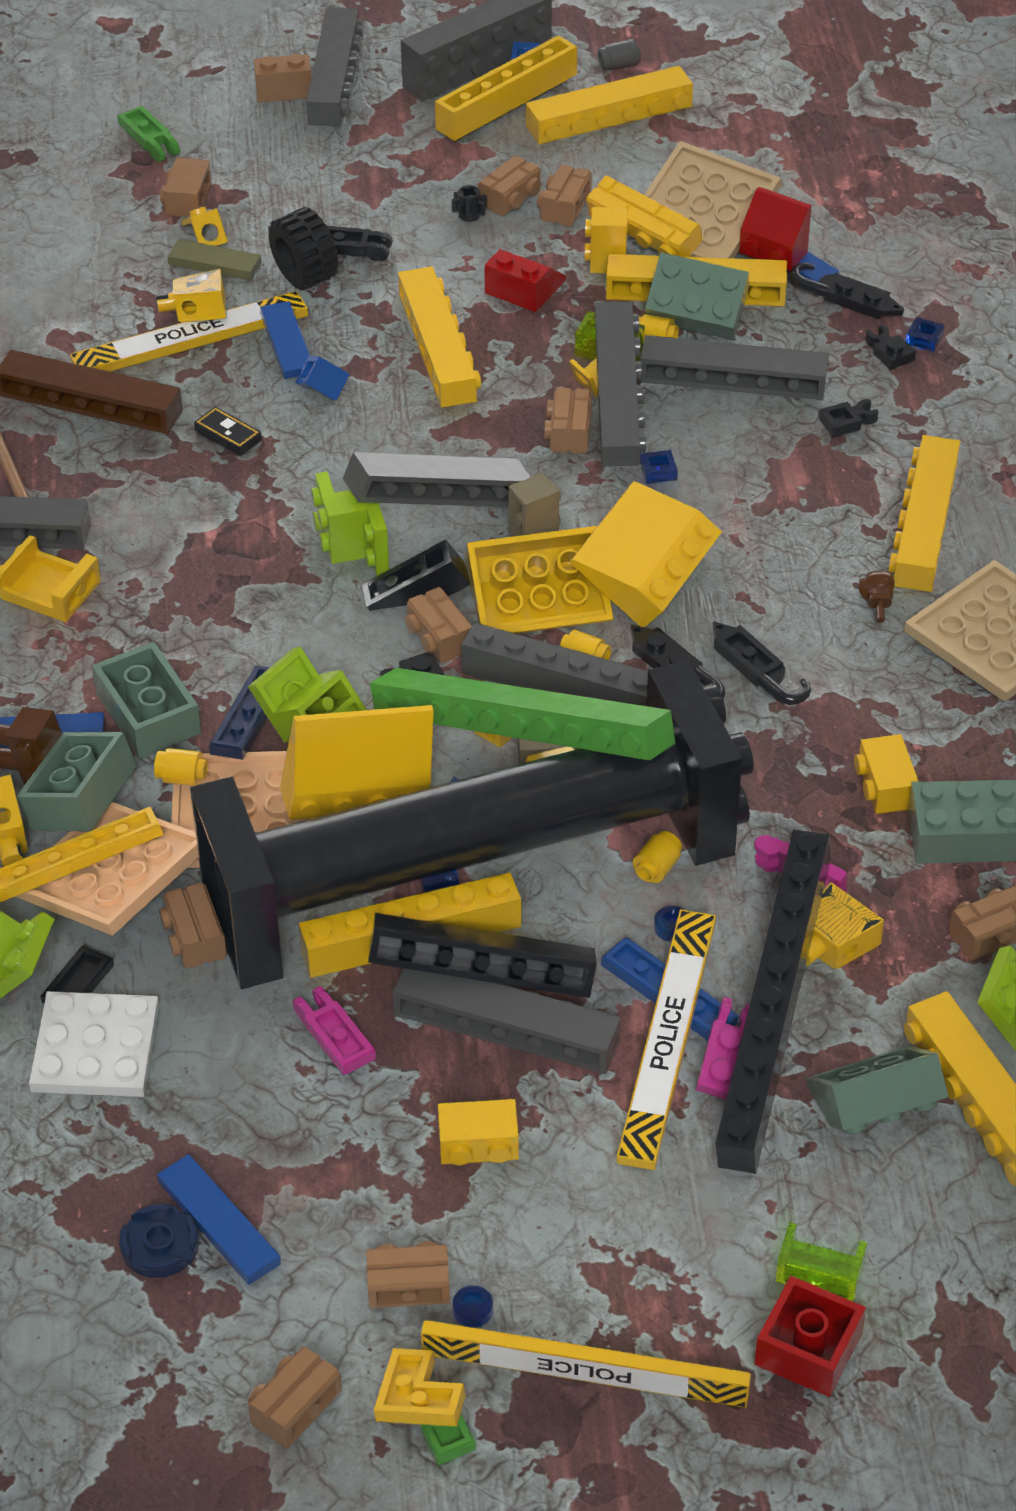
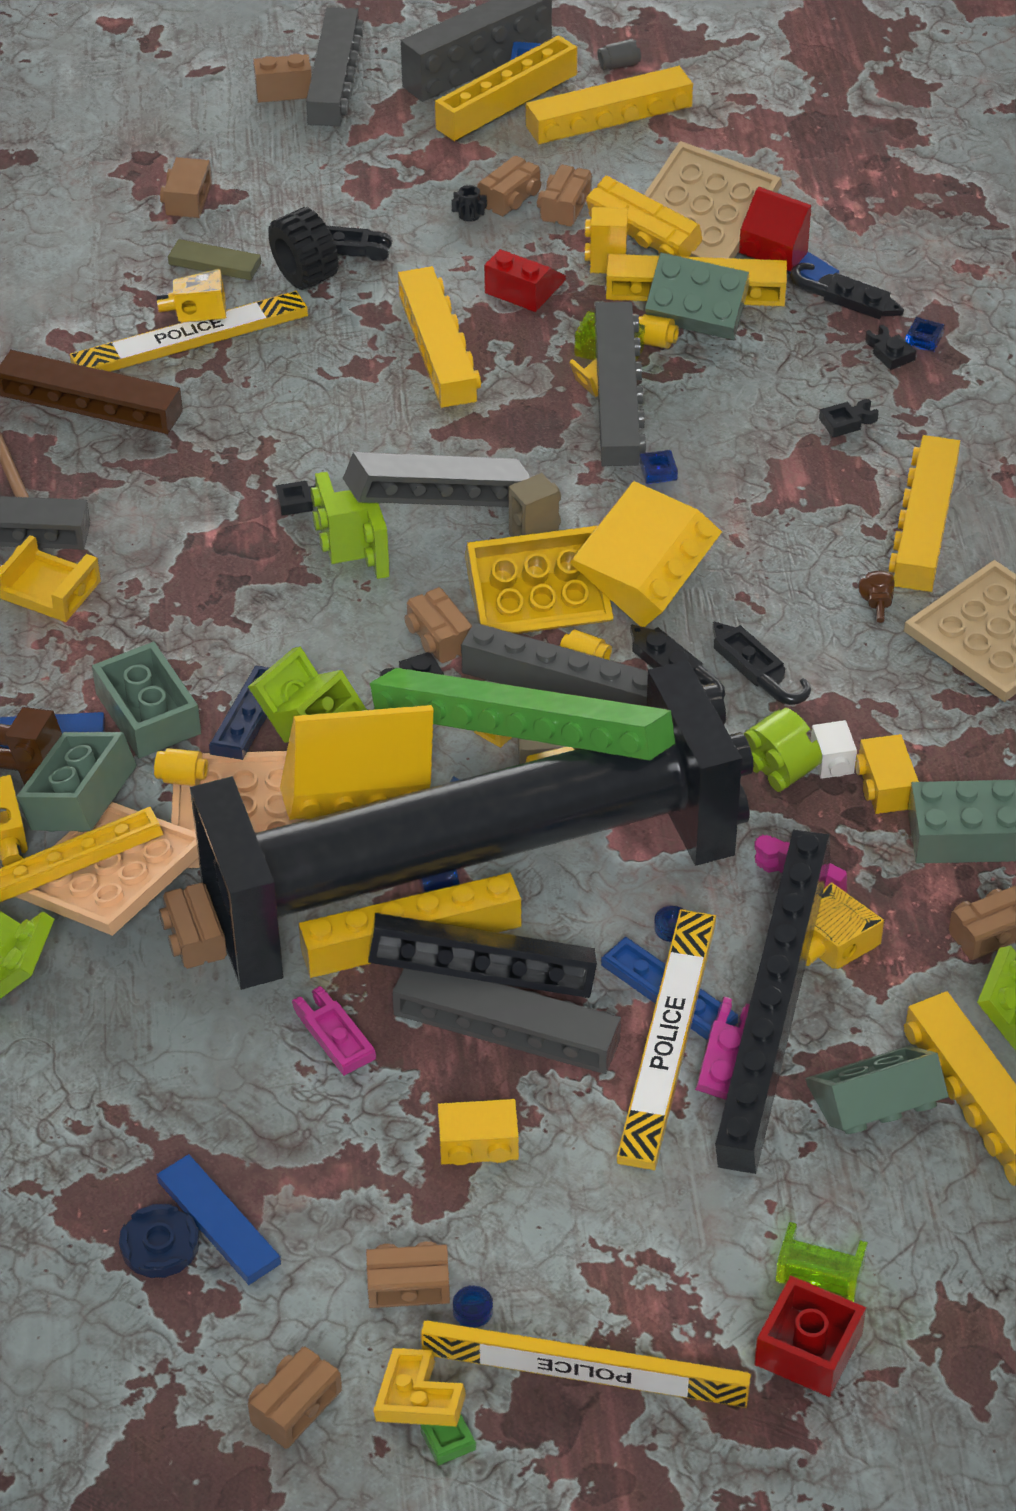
white plate [29,991,159,1097] -> none
black tile [40,945,114,1004] -> none
bright green hinge [117,106,180,162] -> none
yellow bracket [181,206,228,246] -> none
black tile [194,406,262,456] -> none
blue tile [260,301,310,379] -> none
blue panel [295,356,350,400] -> none
black slope [362,539,471,611] -> none
medium nougat brick [544,387,592,454] -> none
yellow brick [633,831,682,883] -> none
dark grey brick [640,335,829,400] -> none
none -> black plate [275,480,316,516]
none -> lime brick [743,708,822,792]
none -> white brick [811,720,857,779]

